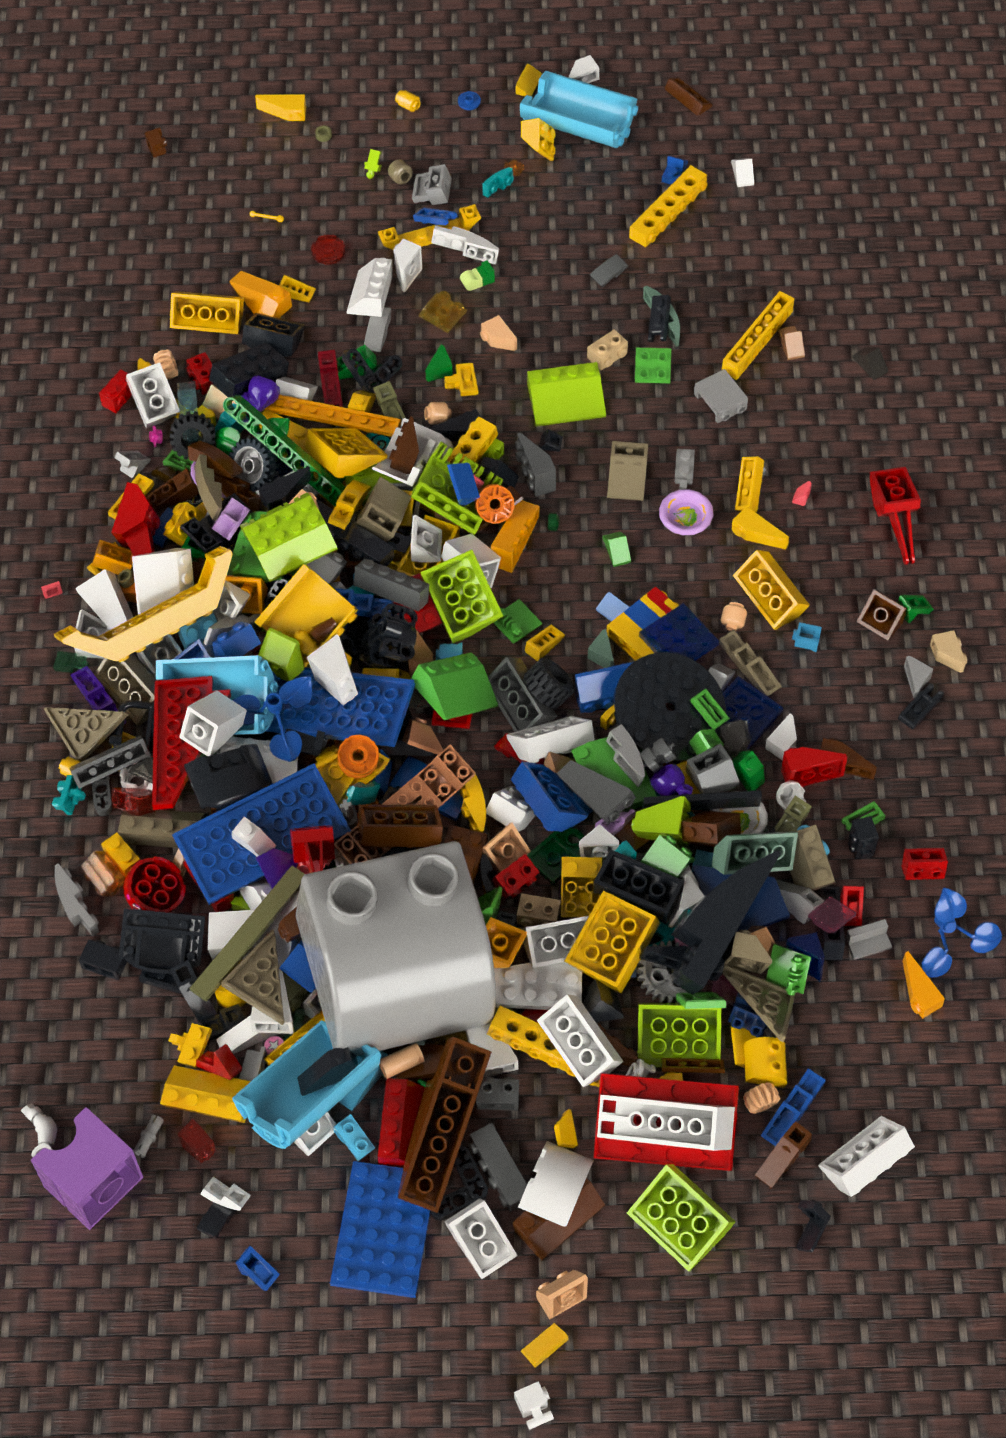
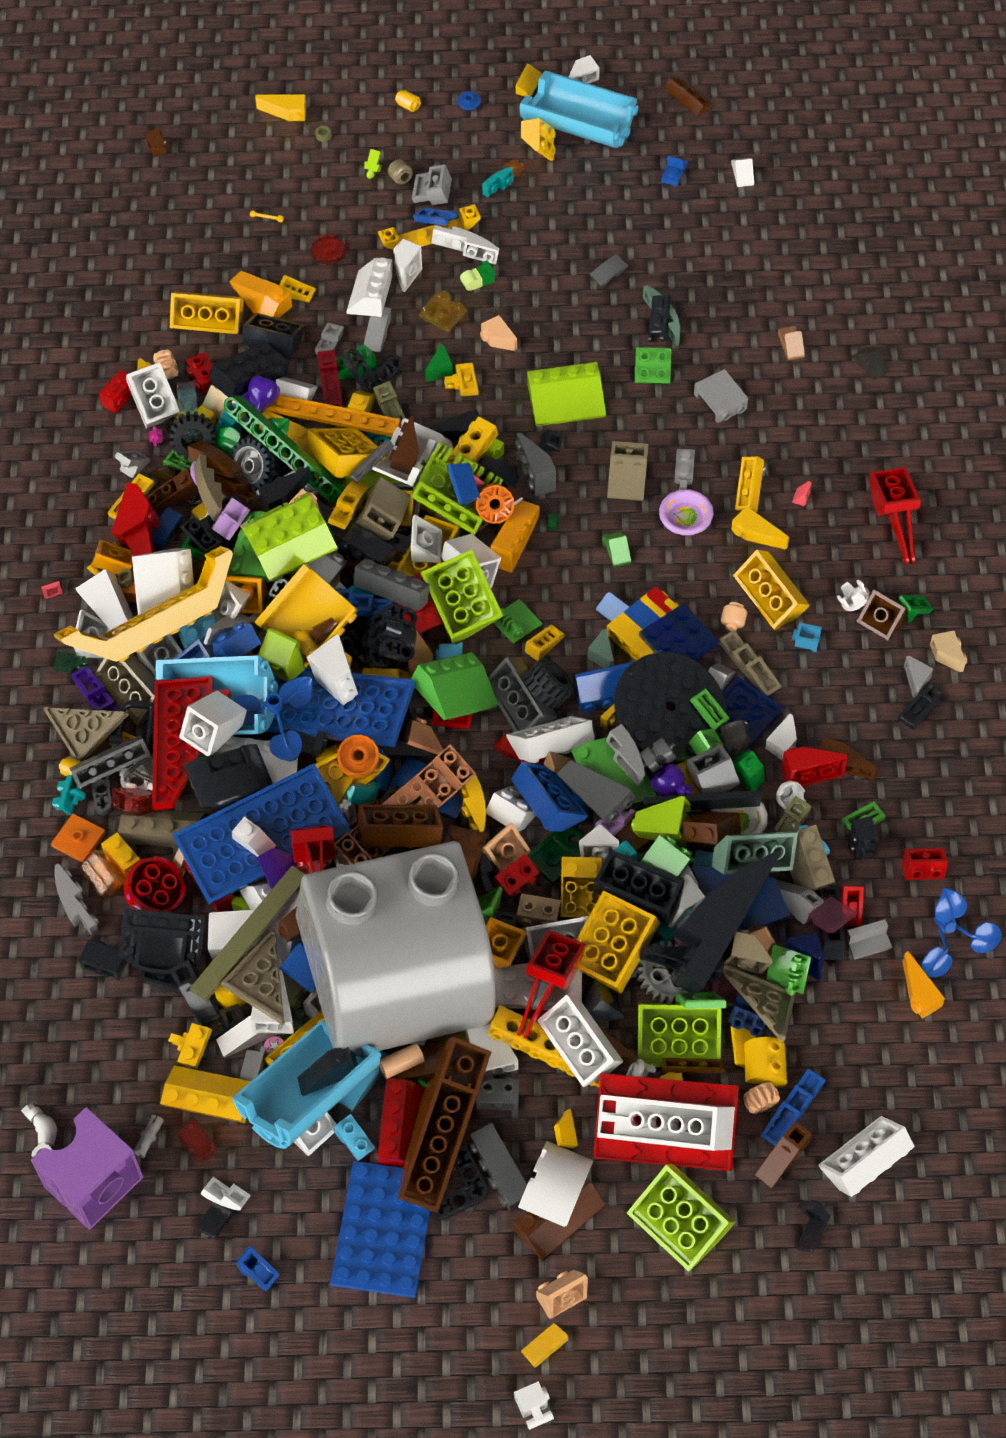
yellow brick [163,502,204,546] -> none
red slope [196,1044,242,1080] -> none
light nougat head [424,402,452,425] -> none
white slope [444,1199,518,1279] -> none
tan brick [587,329,628,371] -> none
yellow brick [629,165,707,247] -> none
yellow brick [722,291,795,380] -> none
none -> orange plate [51,813,106,864]
none -> light grey slope [315,323,344,355]
none -> flat silver axle [350,440,394,483]
none -> red slope [517,929,586,1039]
none -> white piece [837,580,870,611]

